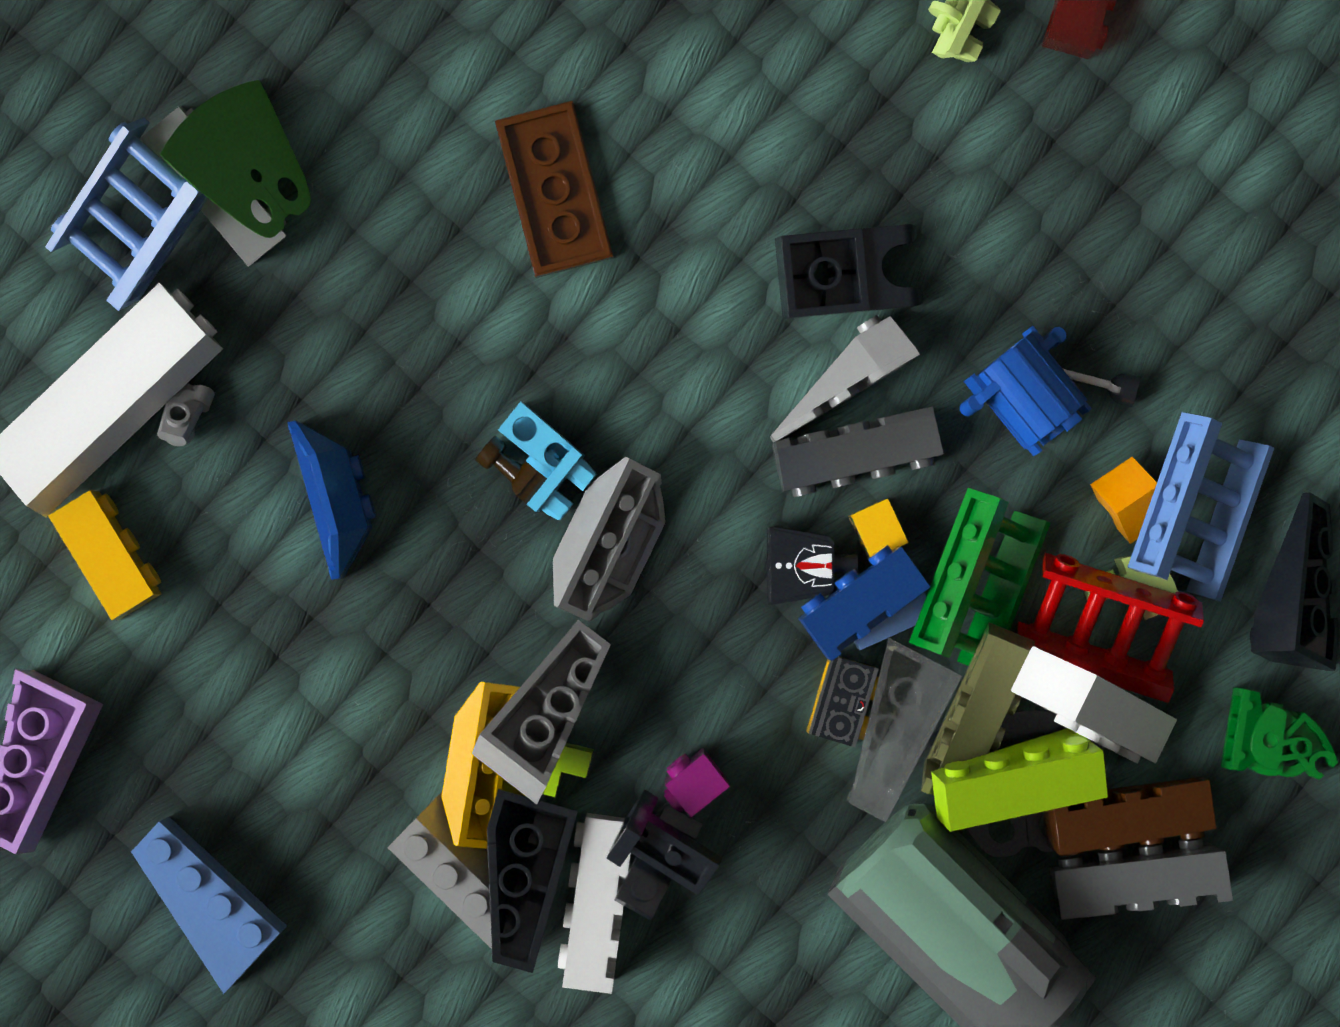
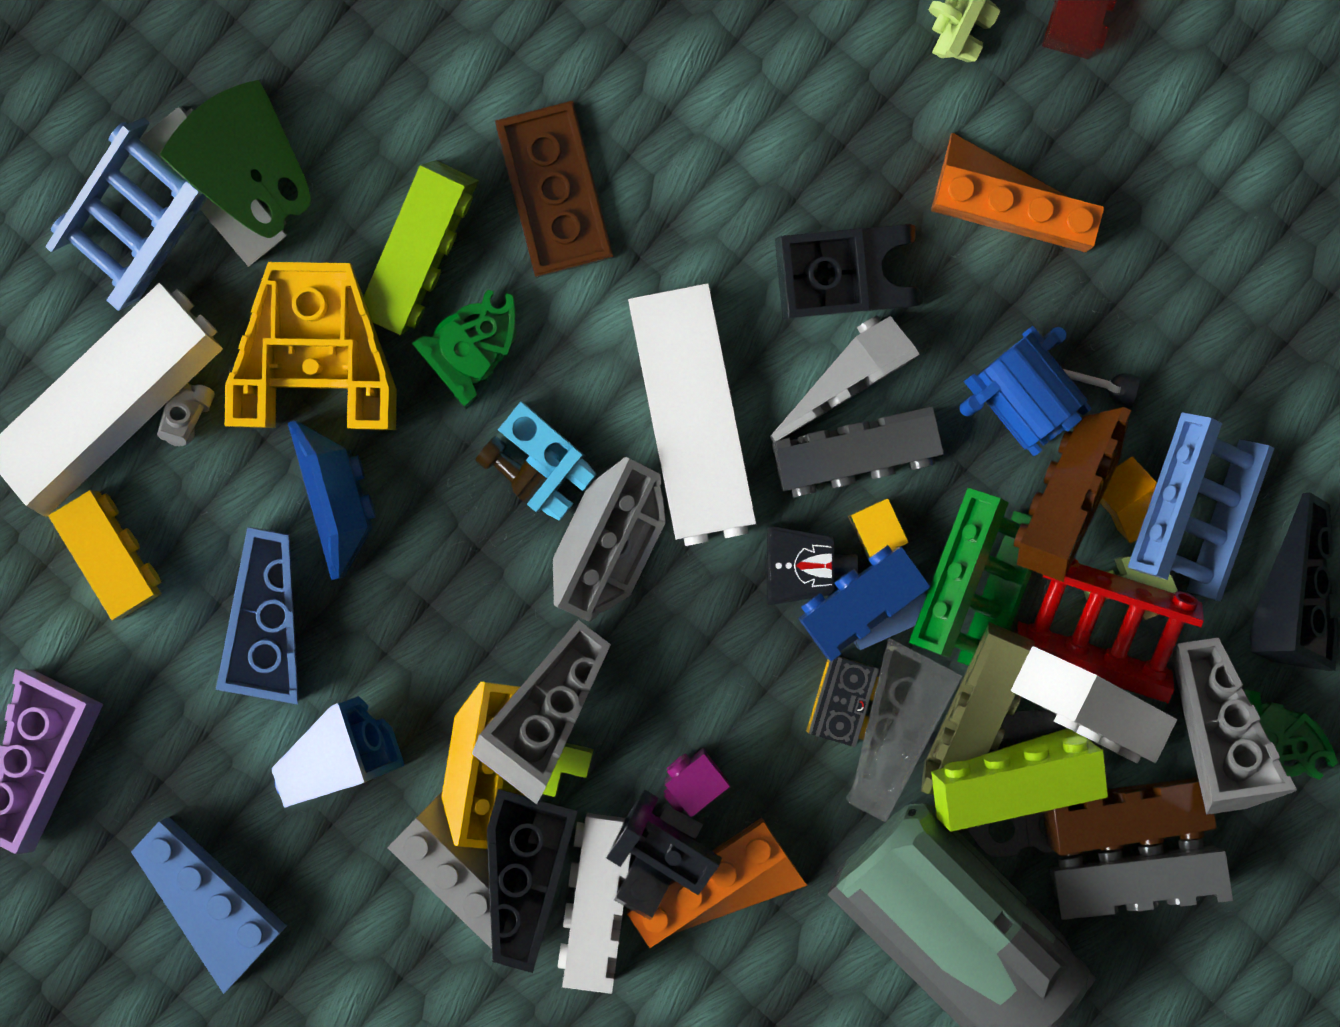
none -> medium blue wedge [216,527,299,704]
none -> yellow wedge [225,262,397,430]
none -> slope [271,696,405,807]
none -> lime wedge [363,160,479,335]
none -> green piece [412,290,517,409]
none -> orange wedge [627,818,807,948]
none -> white brick [628,283,756,546]
none -> orange wedge [931,133,1104,252]
none -> reddish brown wedge [1013,407,1131,582]
none -> light grey wedge [1172,638,1297,815]

